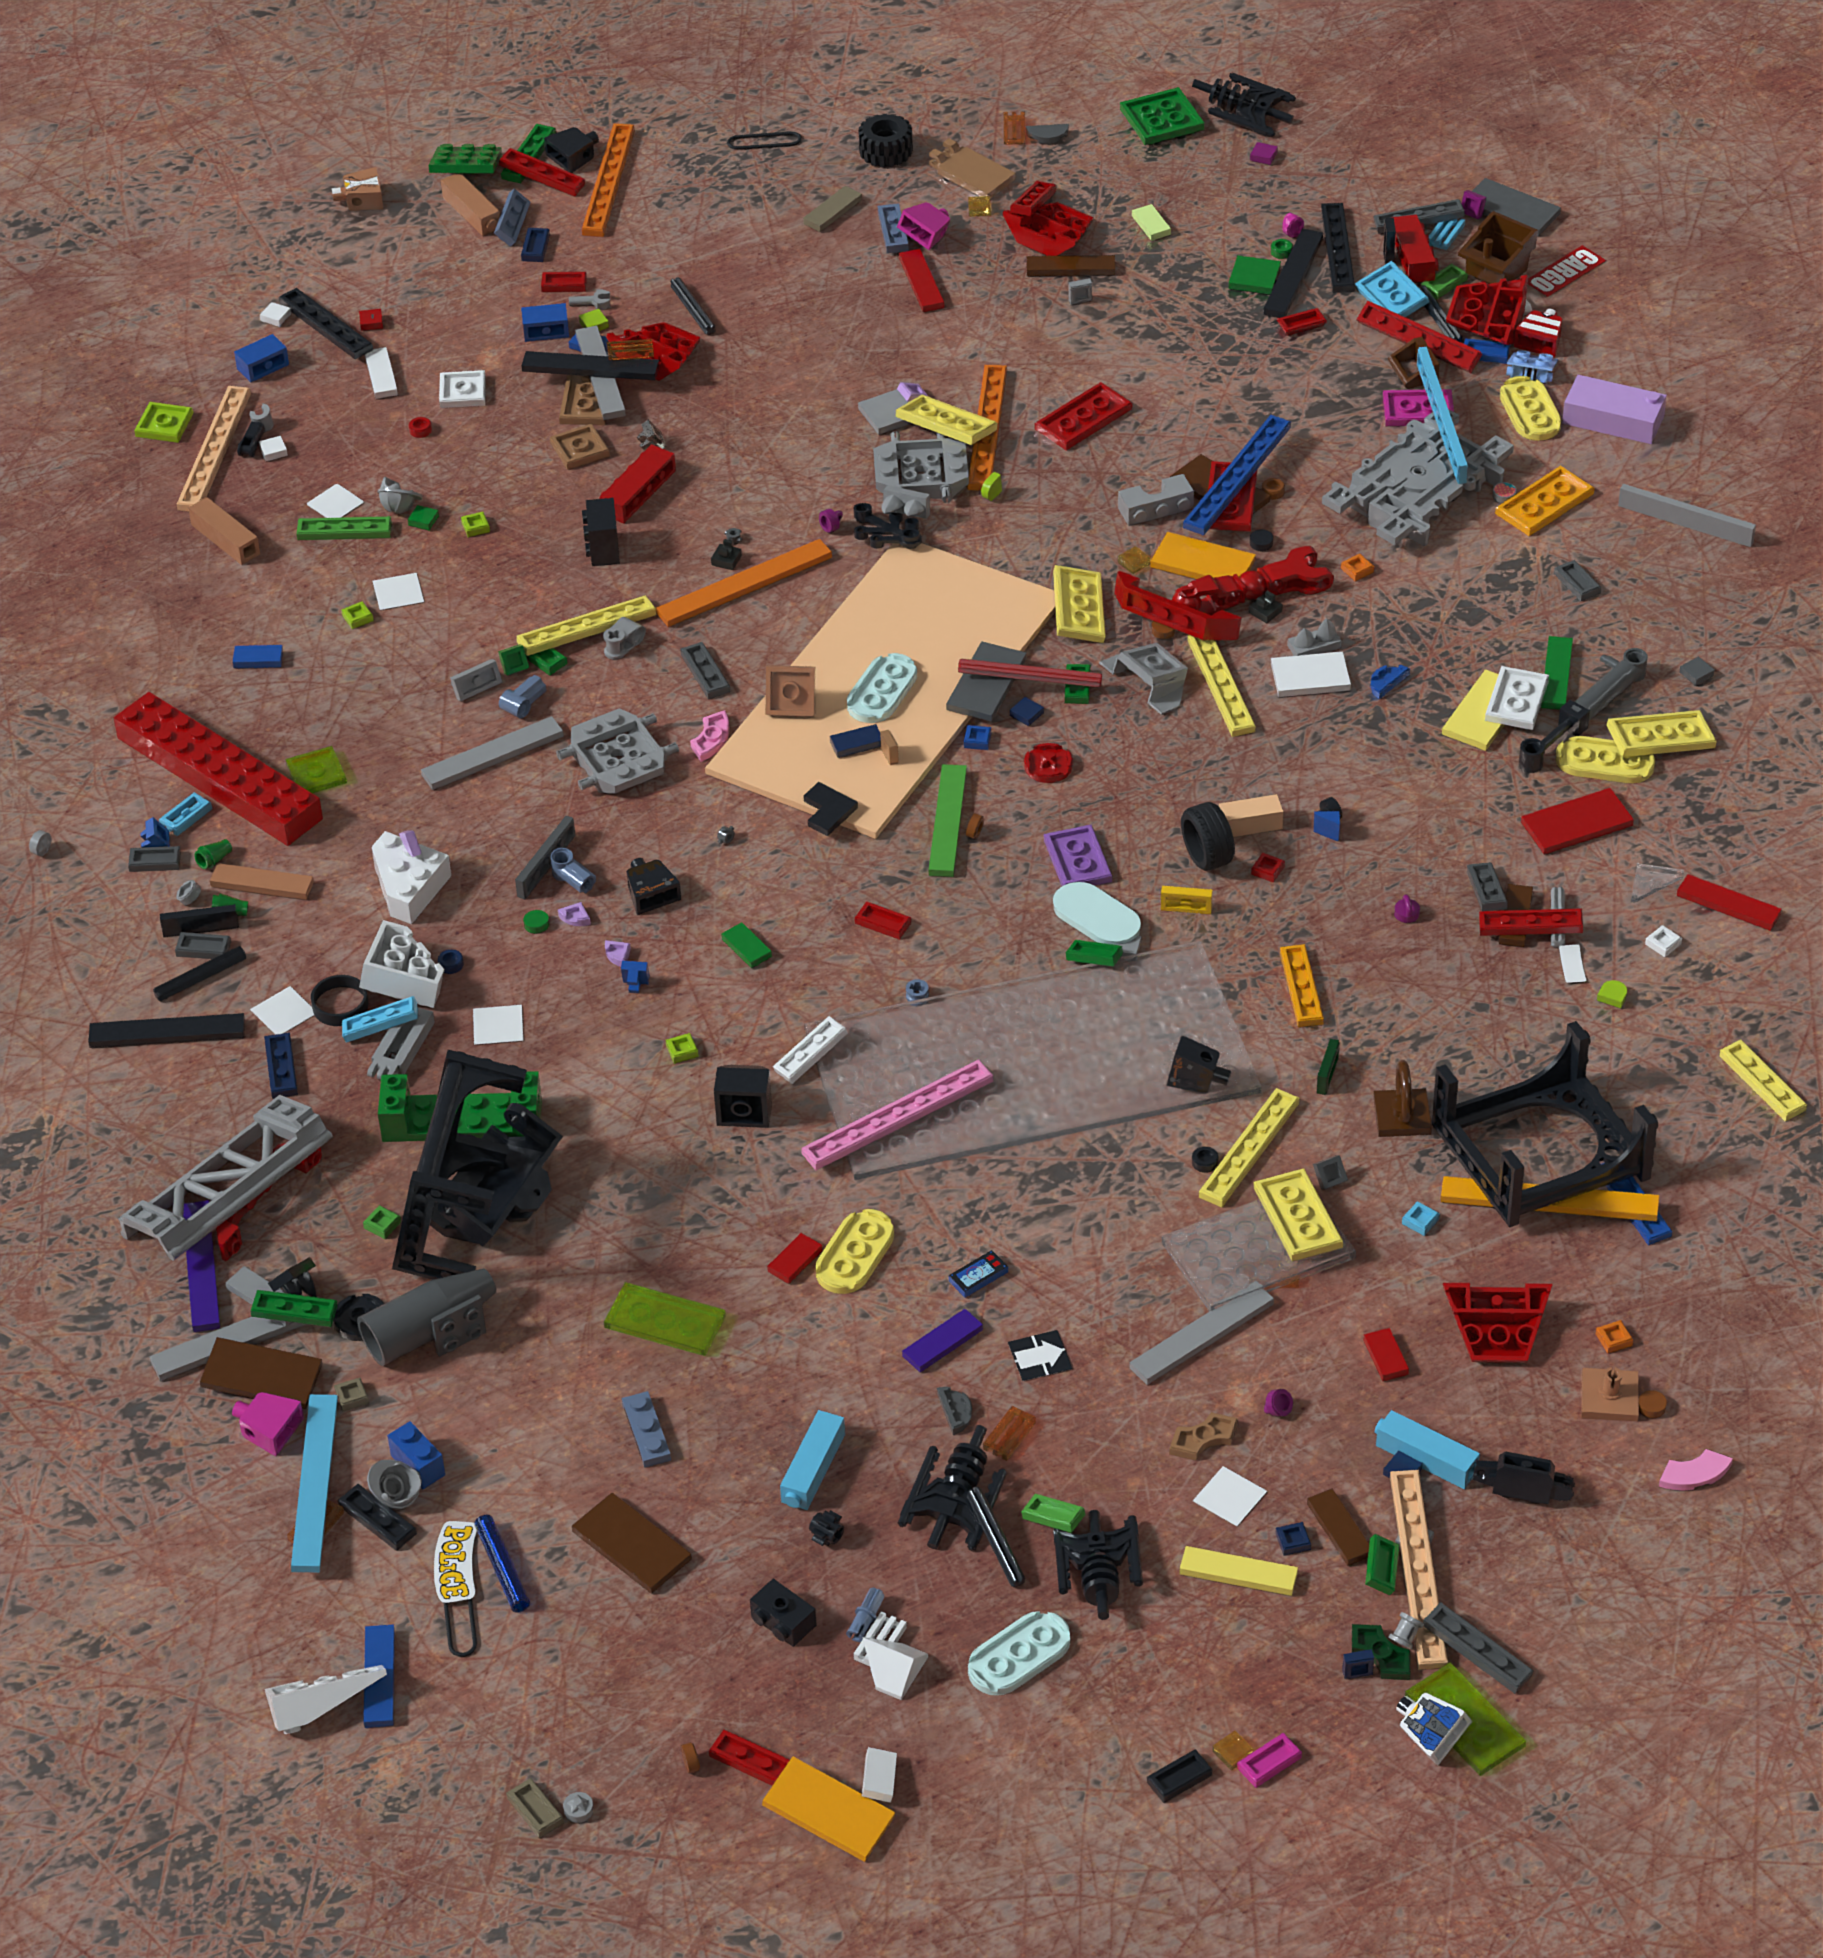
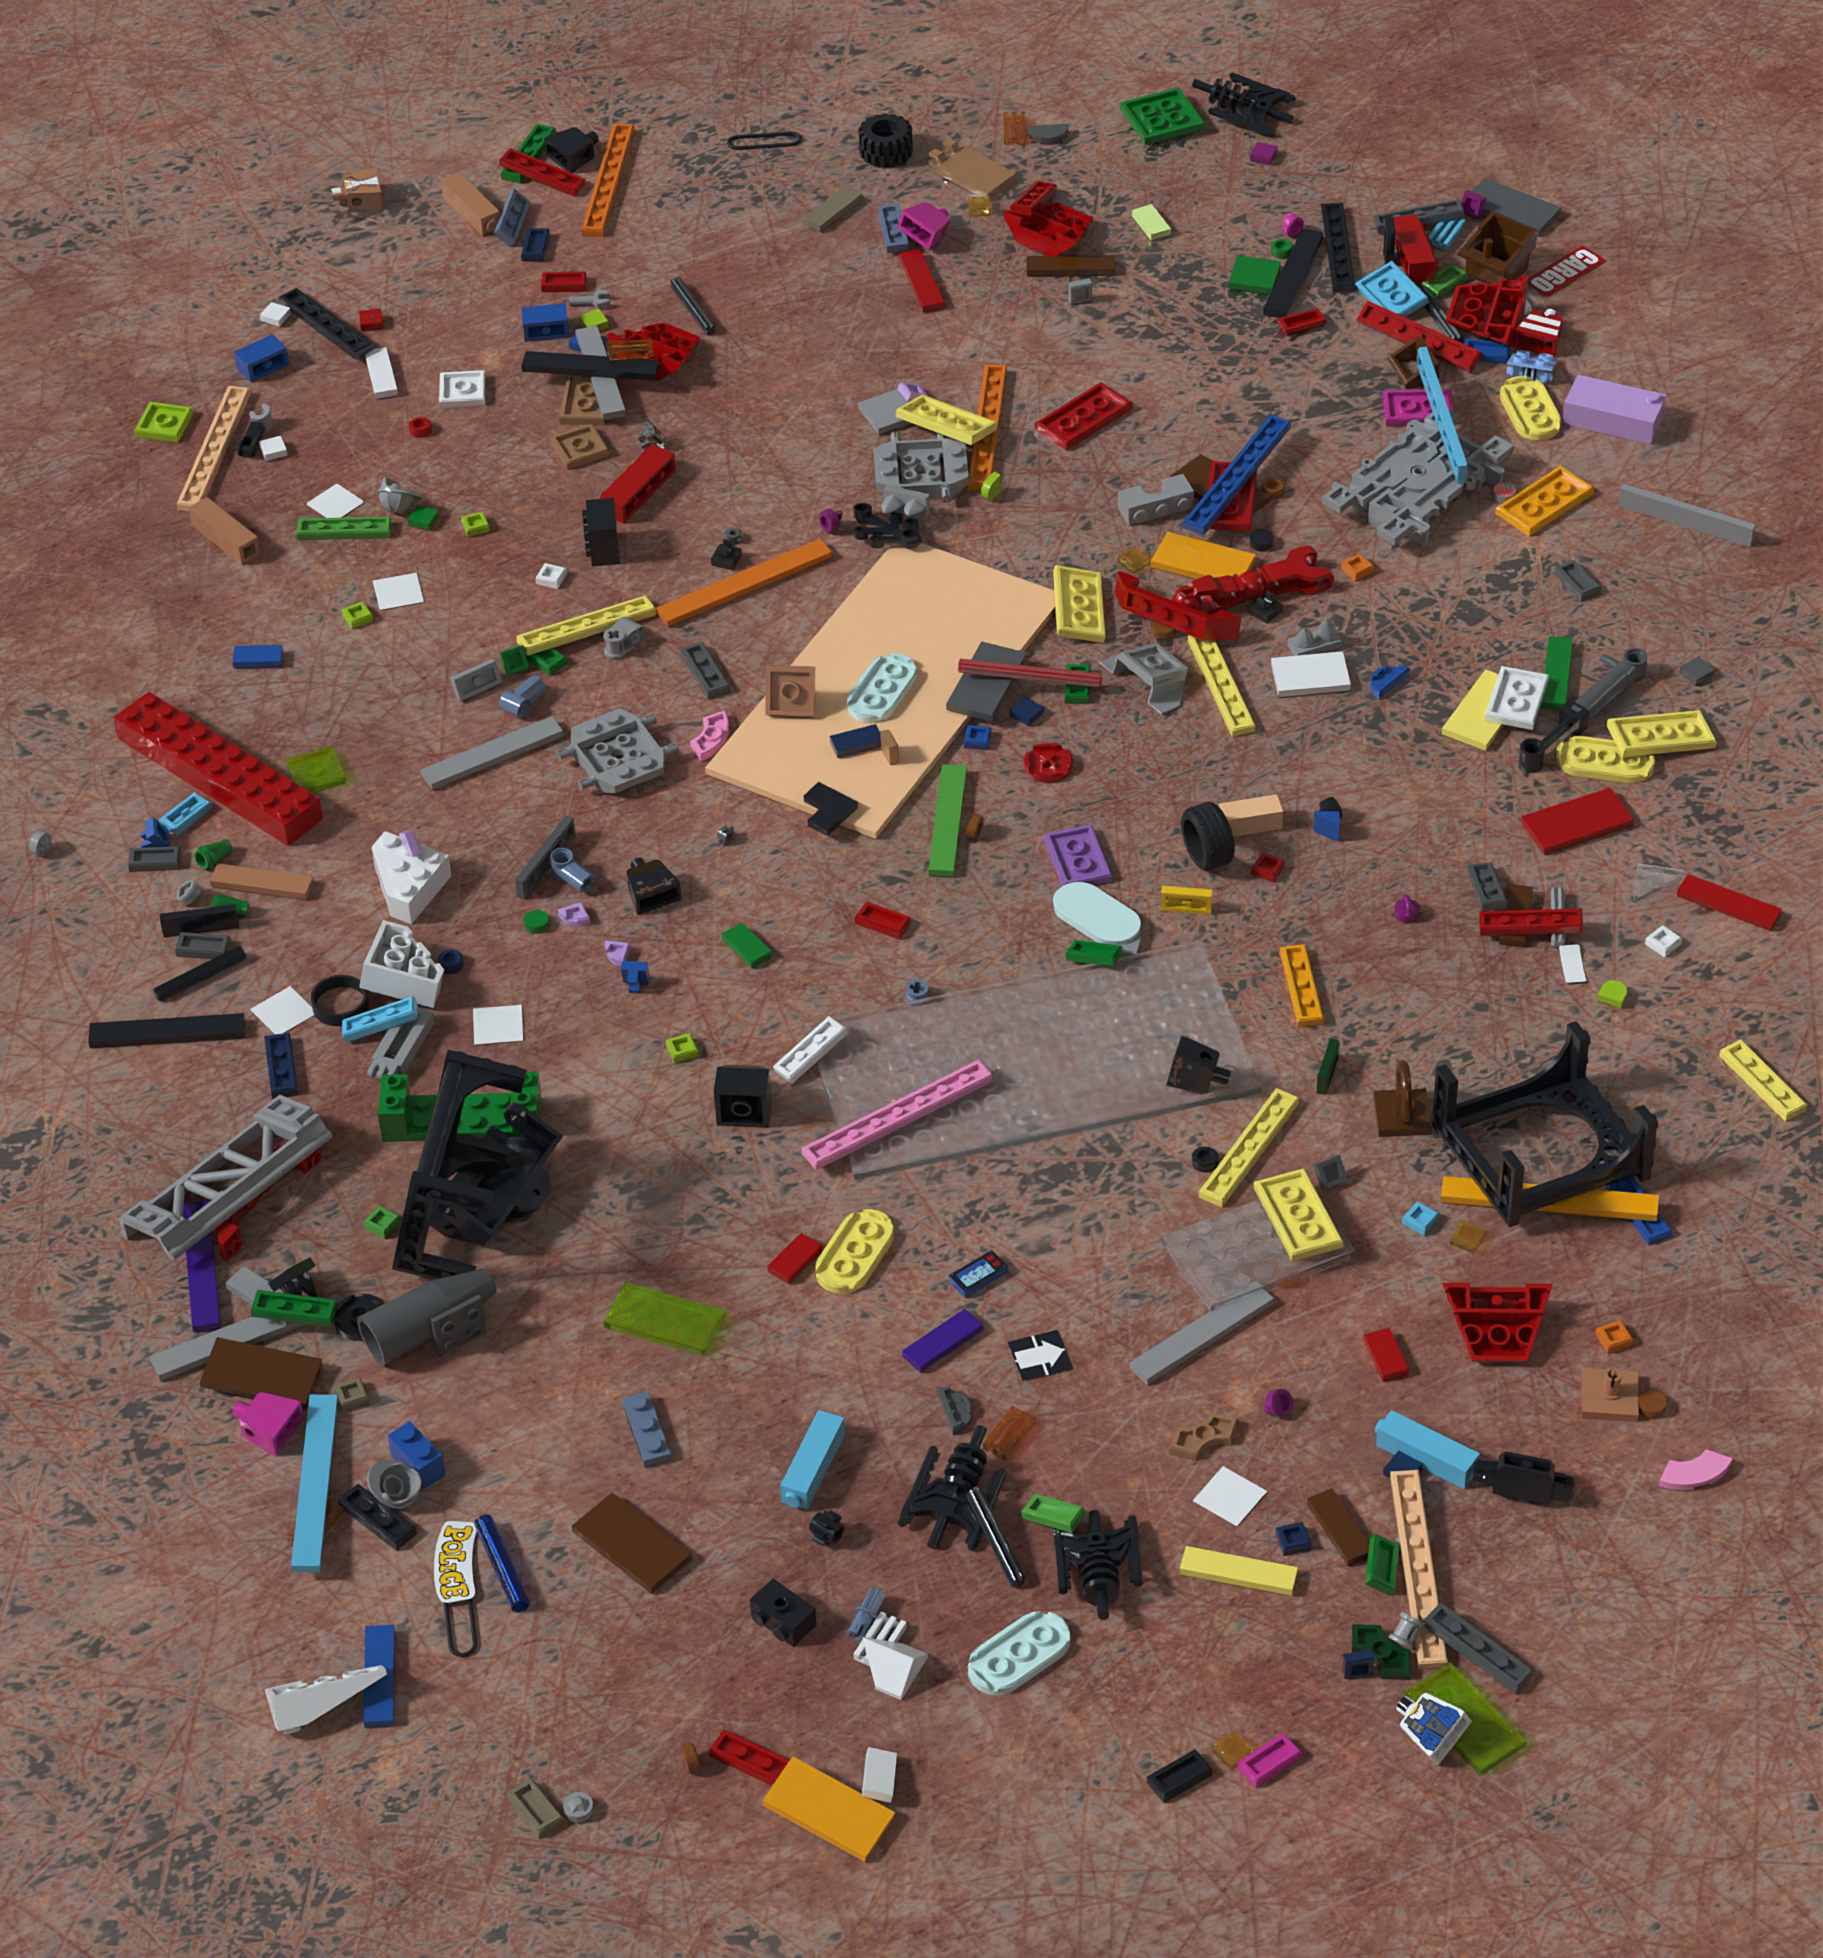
green plate [429,144,502,173] -> none
none -> white tile [536,563,567,589]
none -> clear yellow tile [1450,1220,1486,1254]

